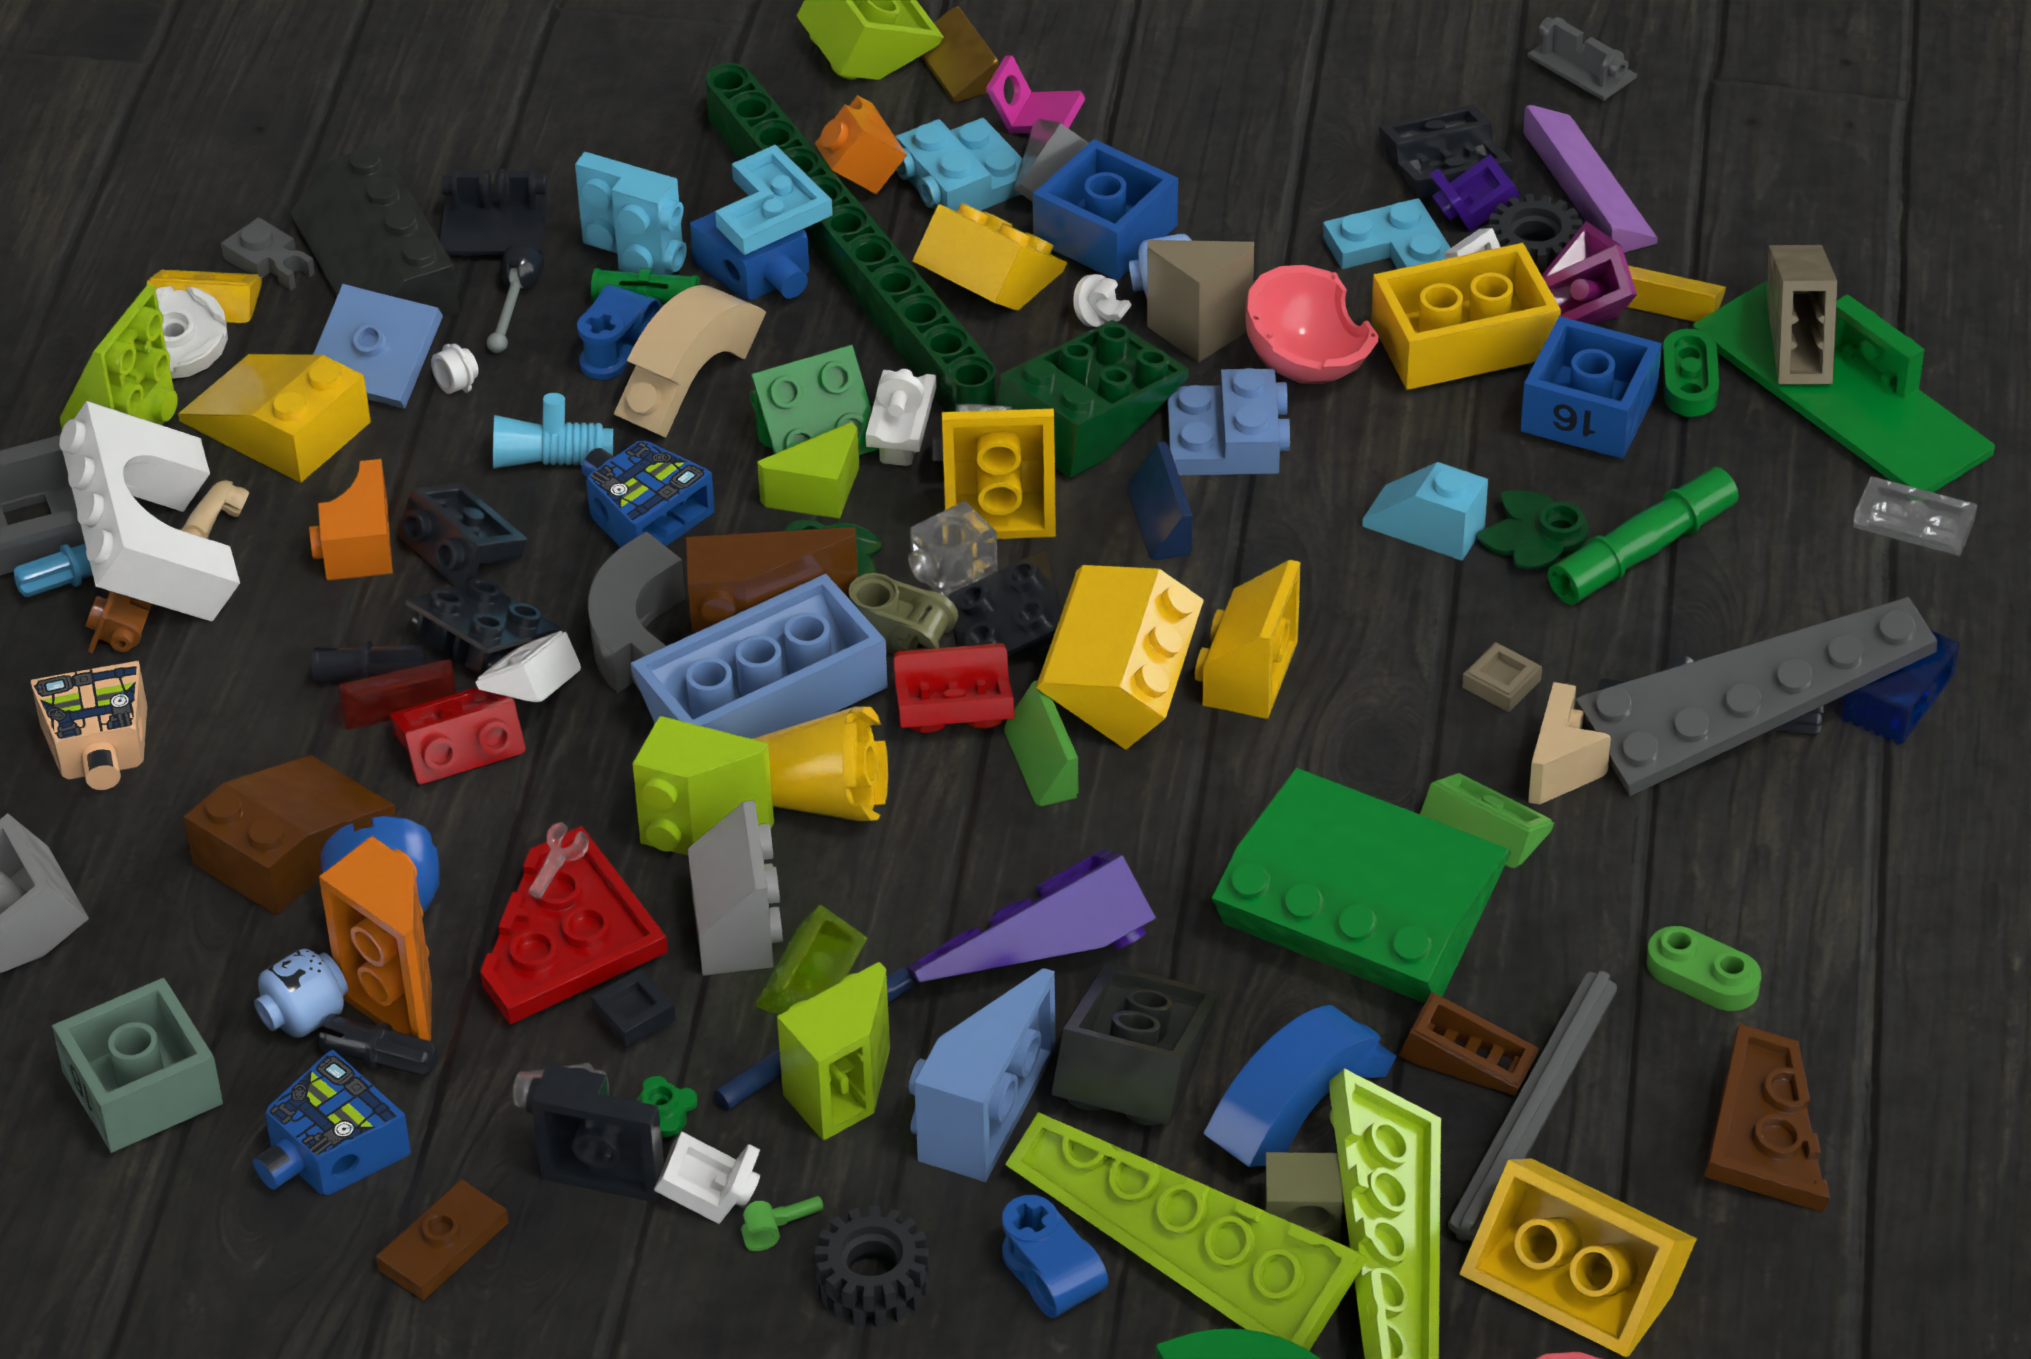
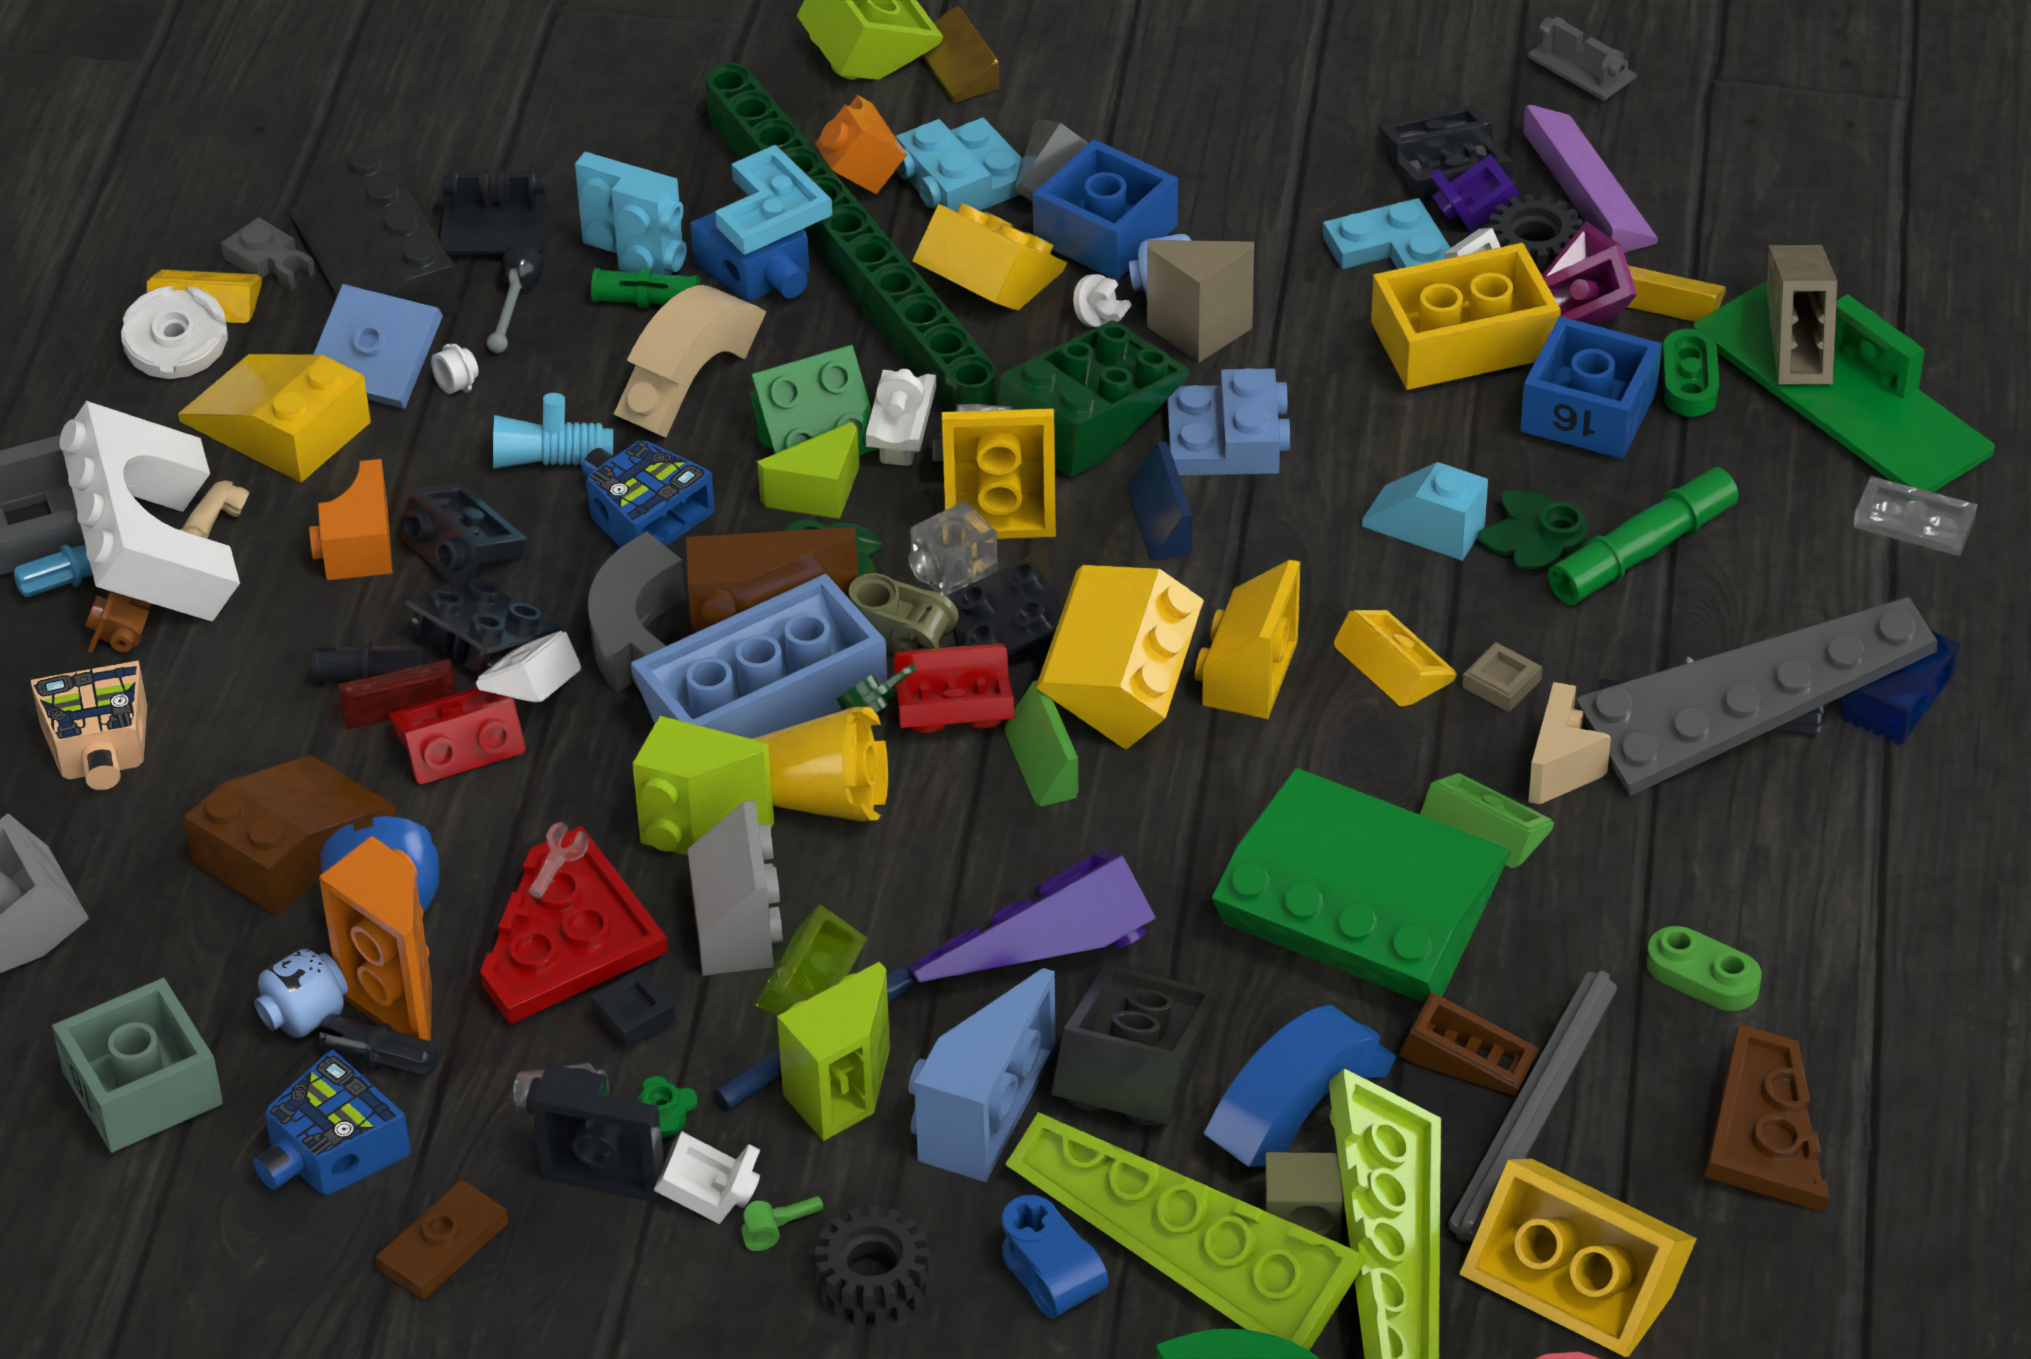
lime slope [60,284,178,430] -> none
blue piece [577,285,661,380] -> none
dark pink bracket [986,56,1085,134] -> none
coral cylinder [1245,265,1378,384] -> none
none -> dark green plate [835,662,918,713]
none -> yellow slope [1334,610,1457,707]

